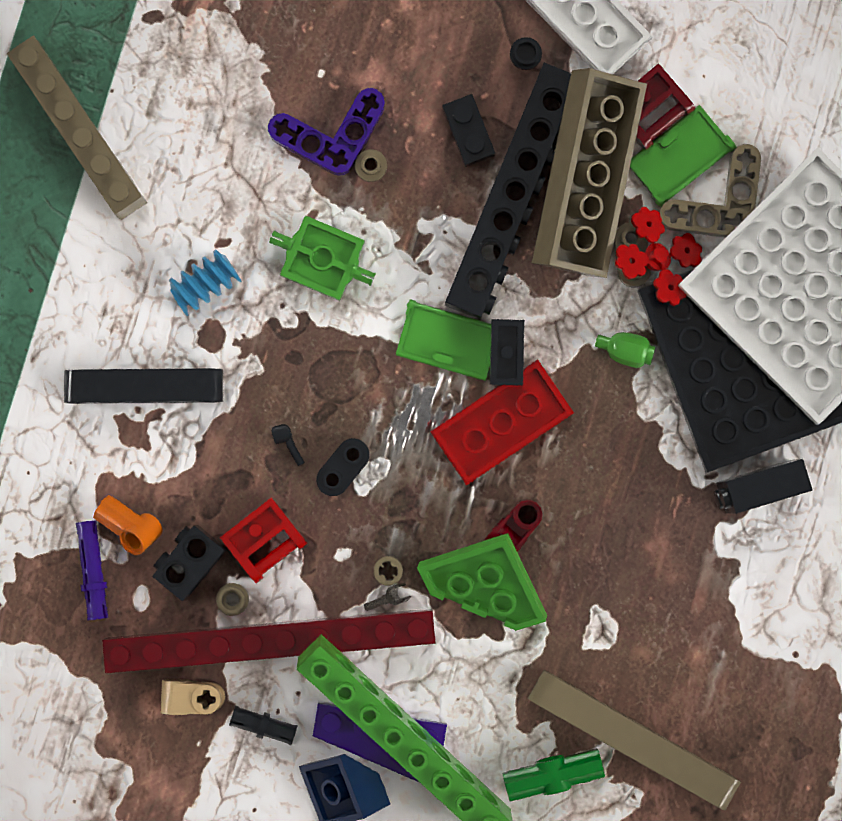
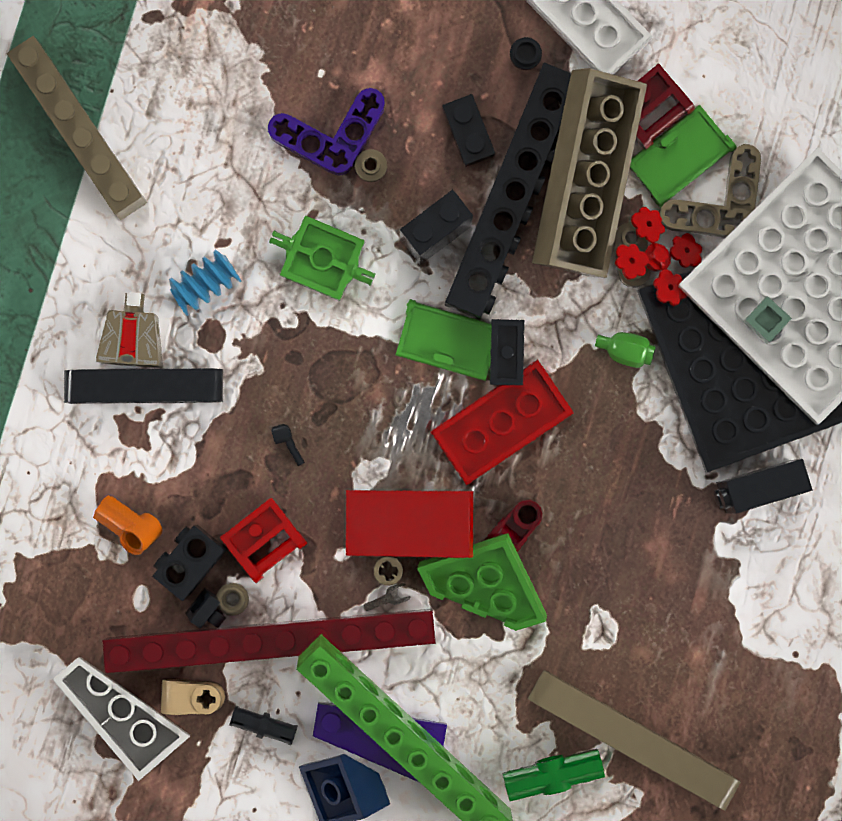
dark purple pin [75,520,109,621] -> none
black plate [316,438,370,496] -> none
none -> white wedge [52,657,190,781]
none -> dark tan torso [96,292,163,368]
none -> black tile [185,587,226,629]
none -> red tile [346,490,473,558]
none -> black brick [400,189,473,265]
none -> sand green plate [743,296,792,344]

